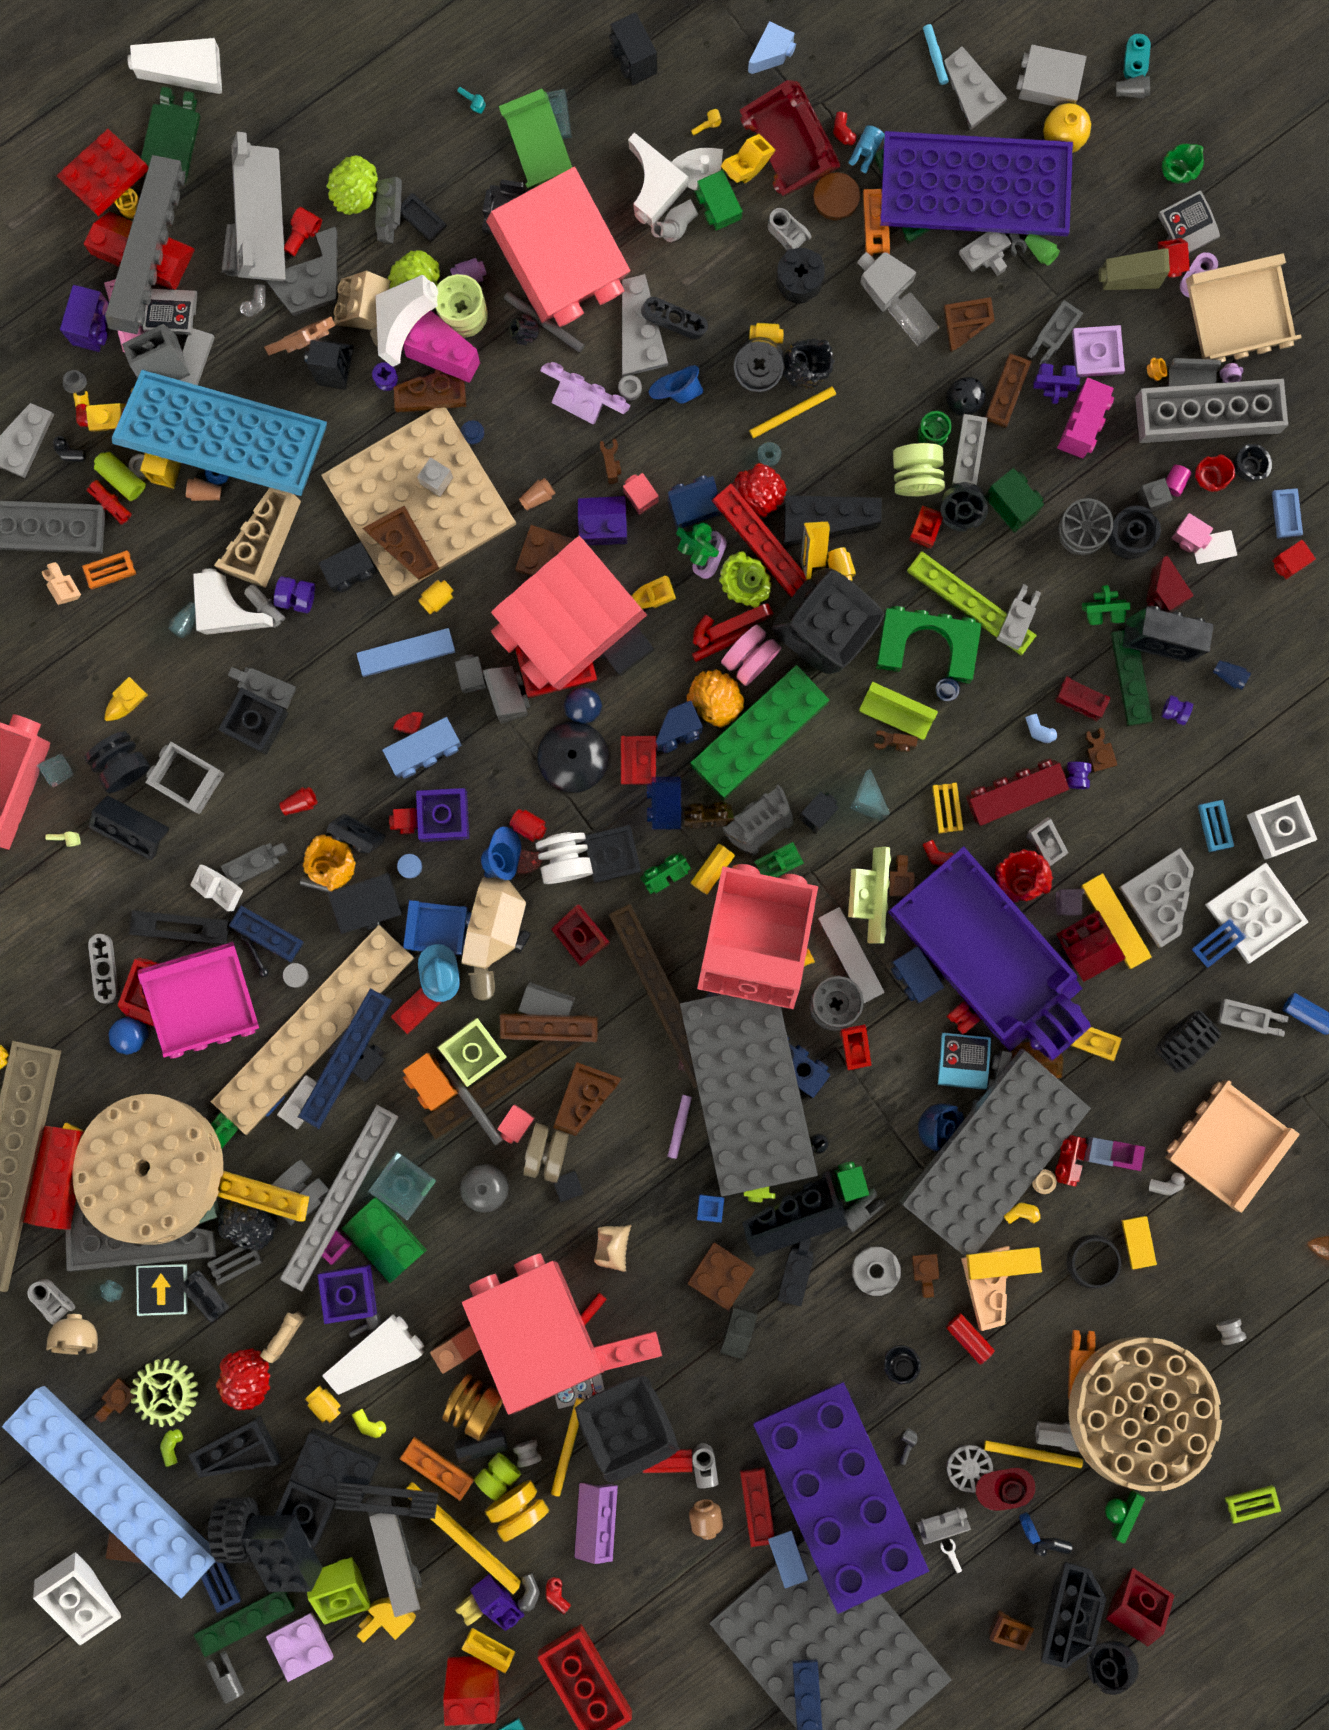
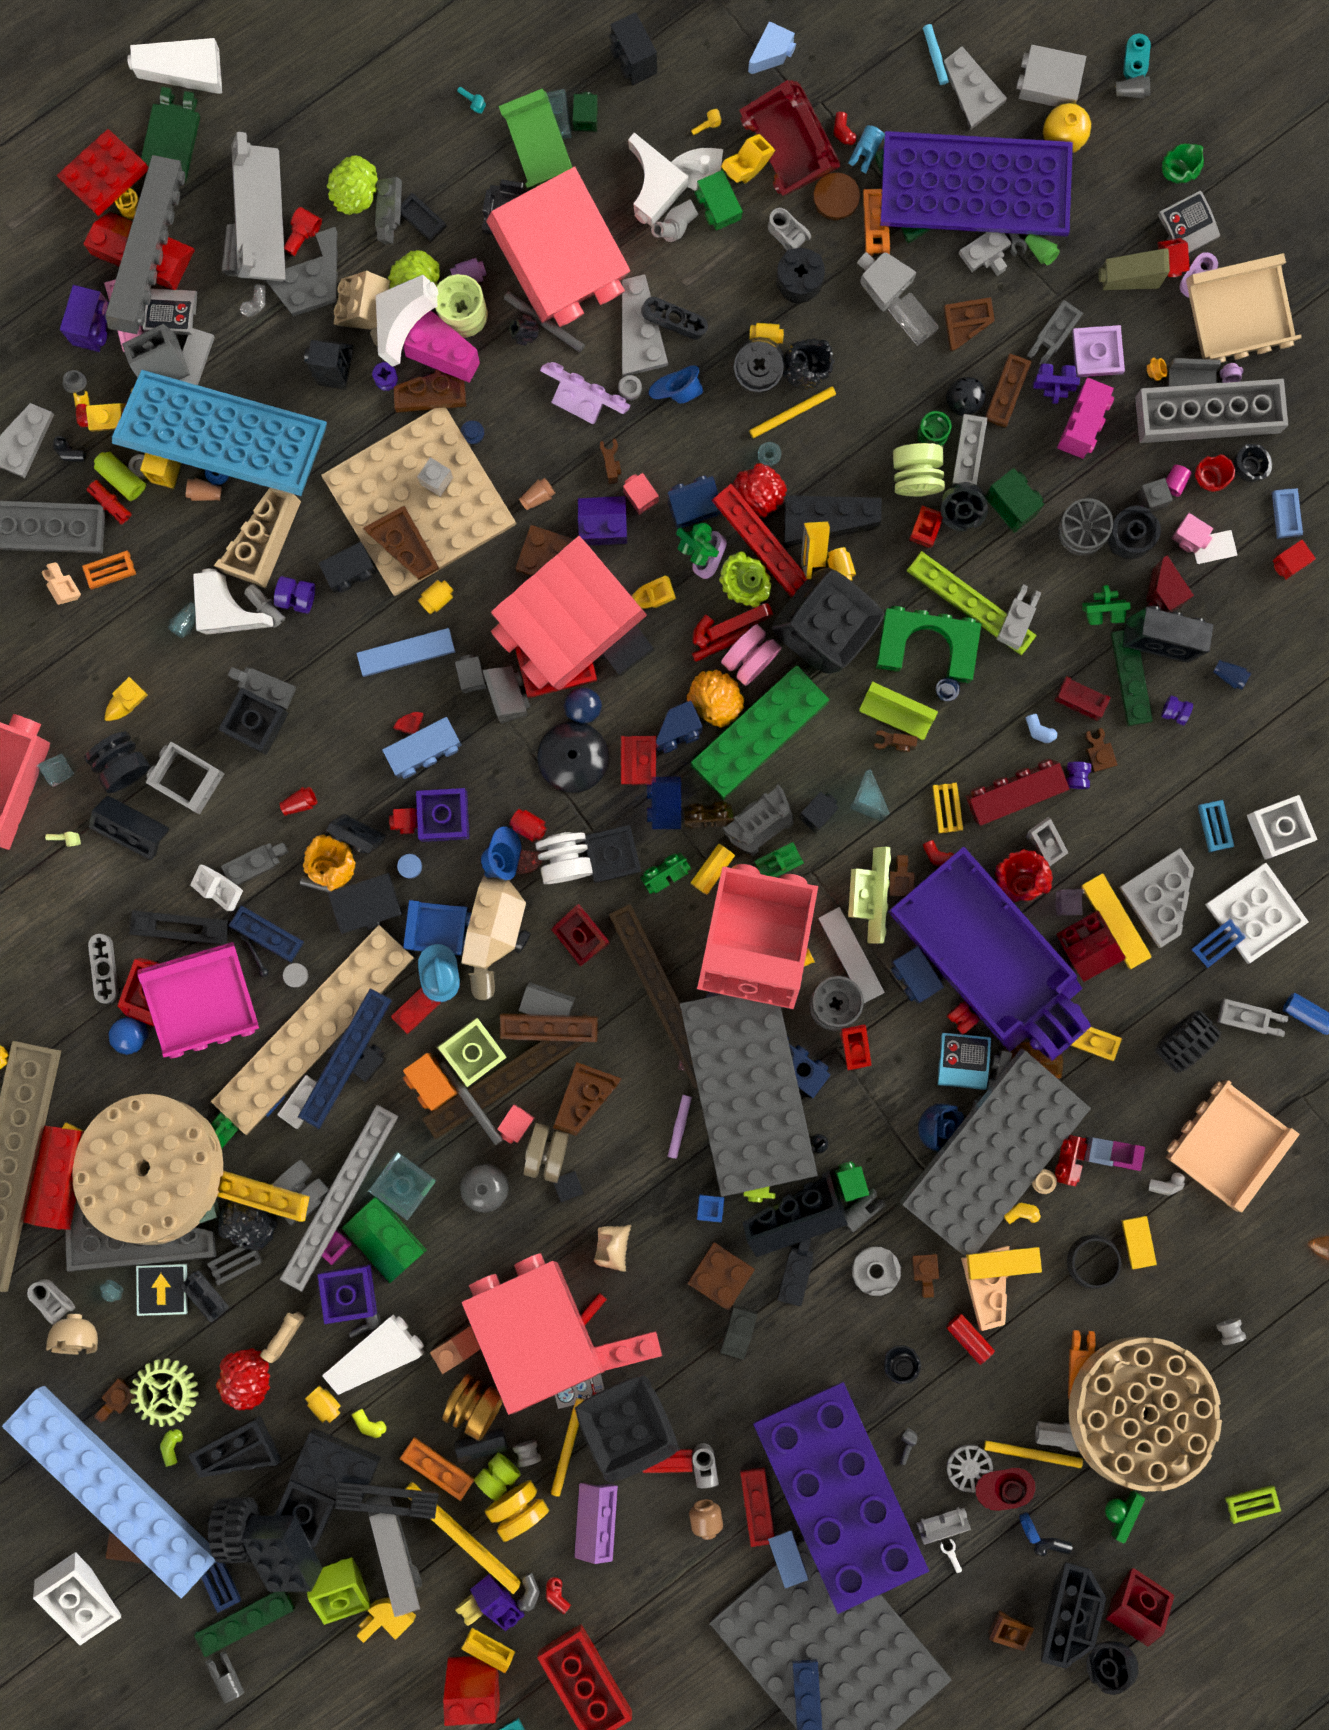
nougat wing [265,317,335,355] -> none
lavender plate [266,1612,334,1682] -> none
none -> dark green brick [573,92,598,132]

